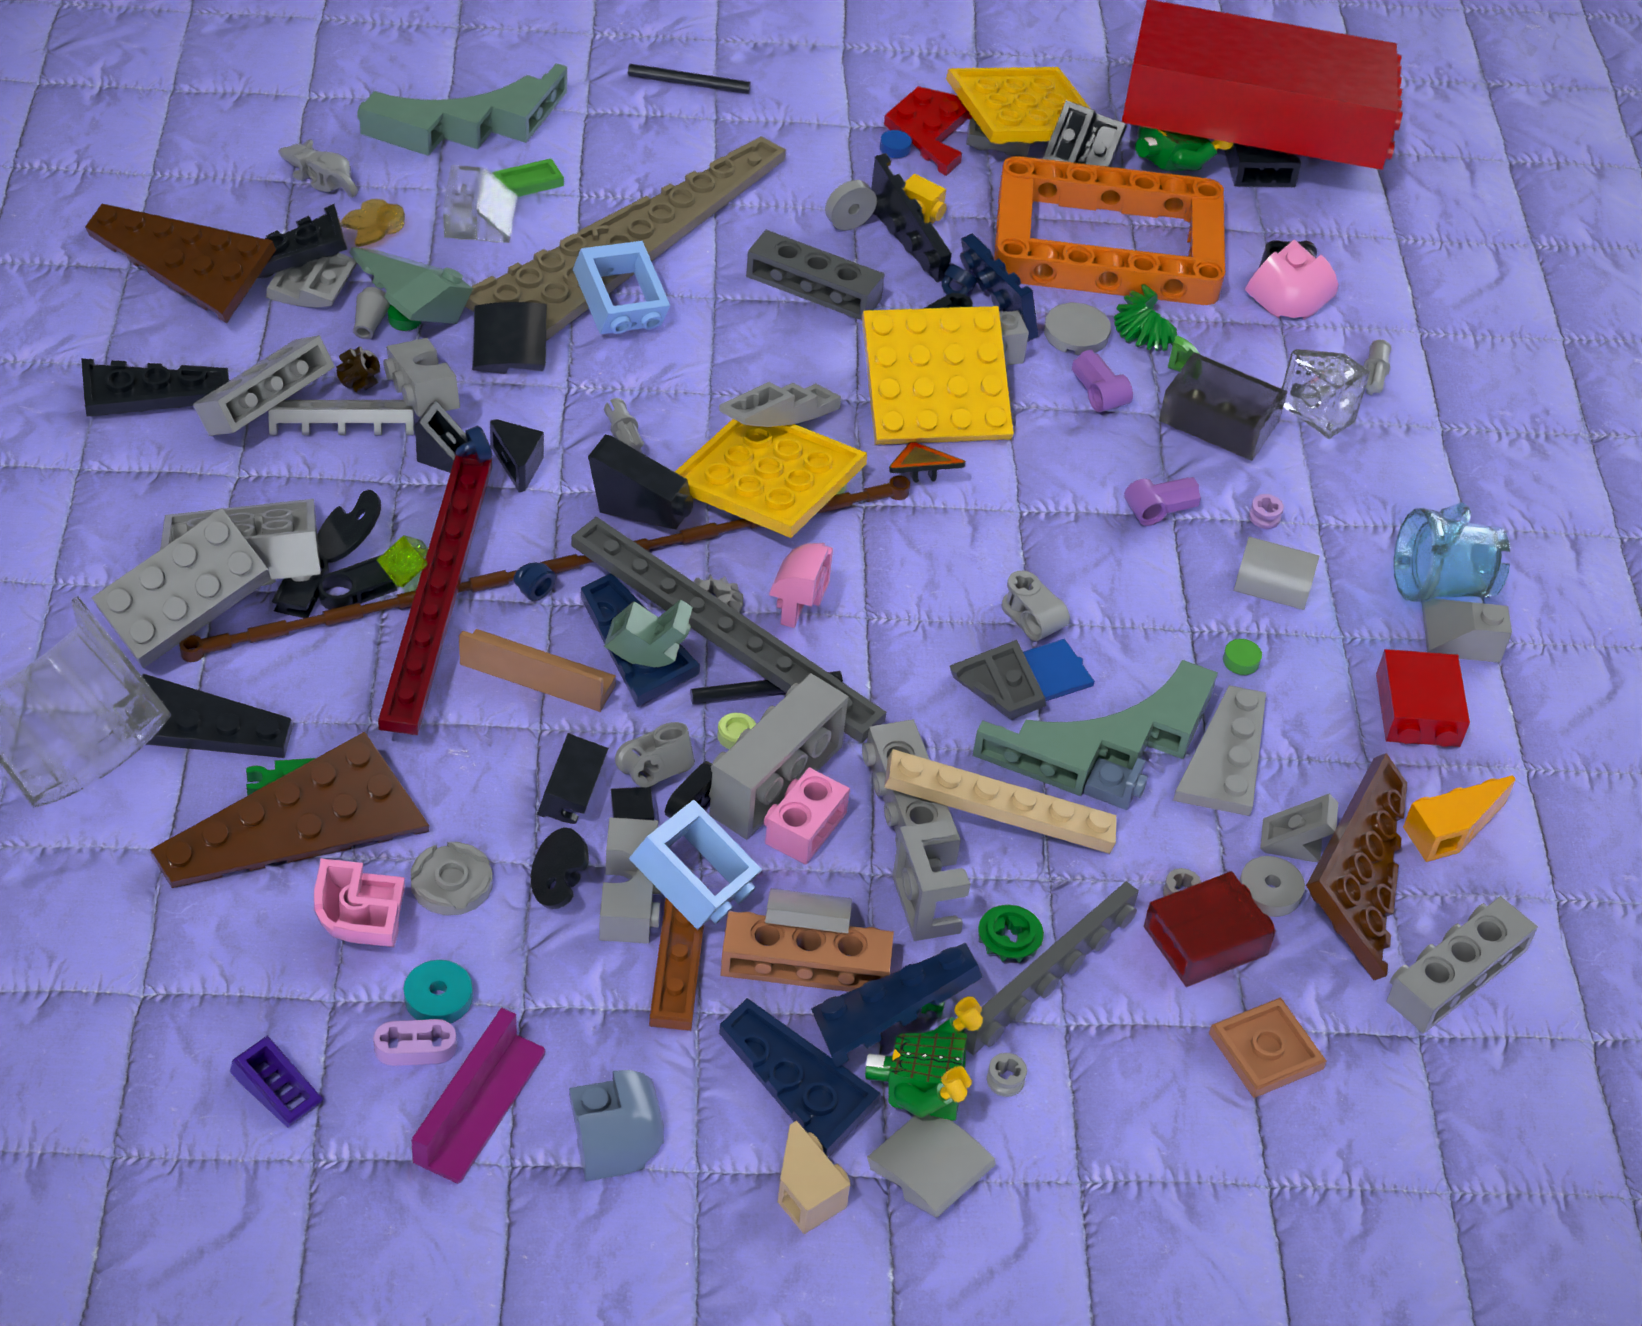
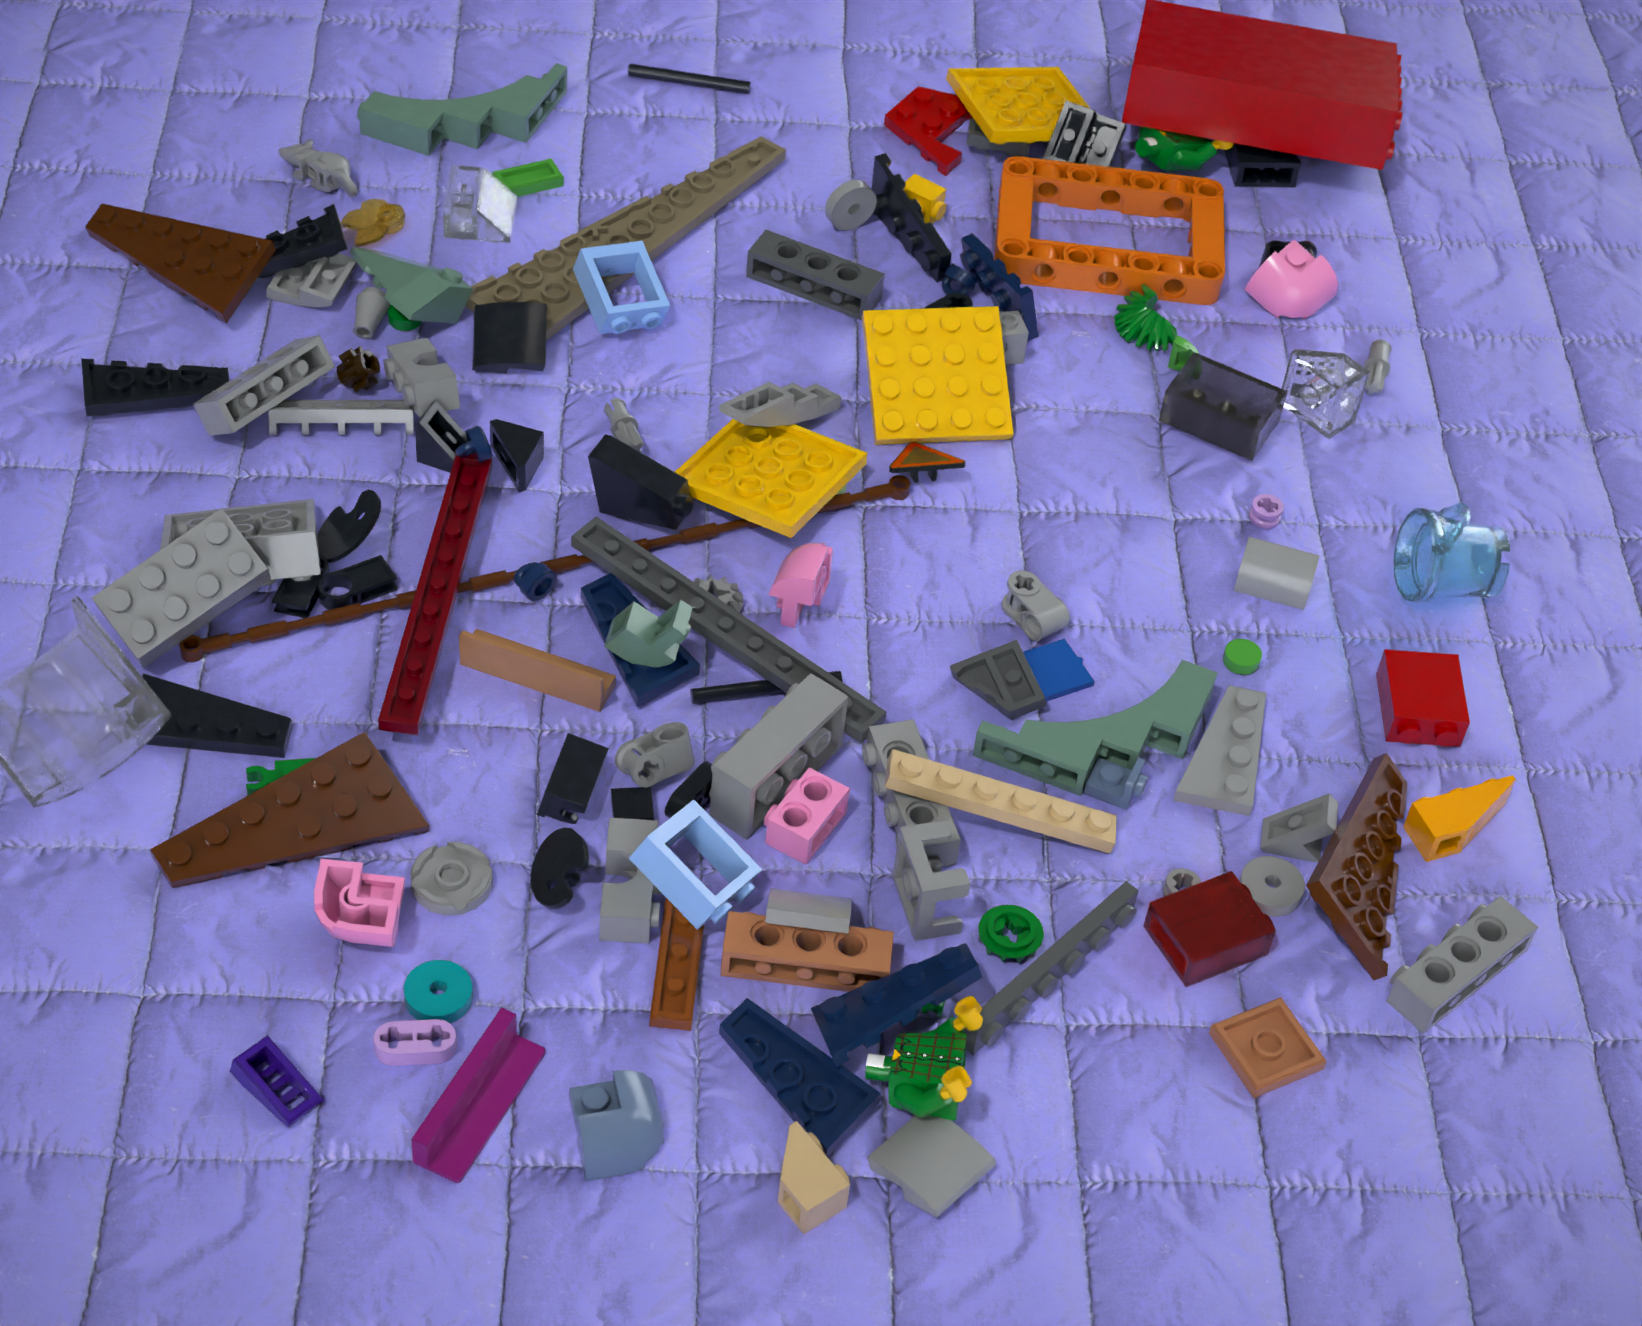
clear neon green bracket [377,535,428,587] -> none
yellowish green tile [717,713,756,750] -> none
blue tile [880,130,912,159] -> none
light grey bush [986,1053,1027,1097] -> none
light grey tile [1044,302,1111,355] -> none
medium lavender piece [1071,349,1133,413] -> none
medium lavender piece [1124,477,1201,526] -> none
light grey slope [1421,597,1512,663] -> none

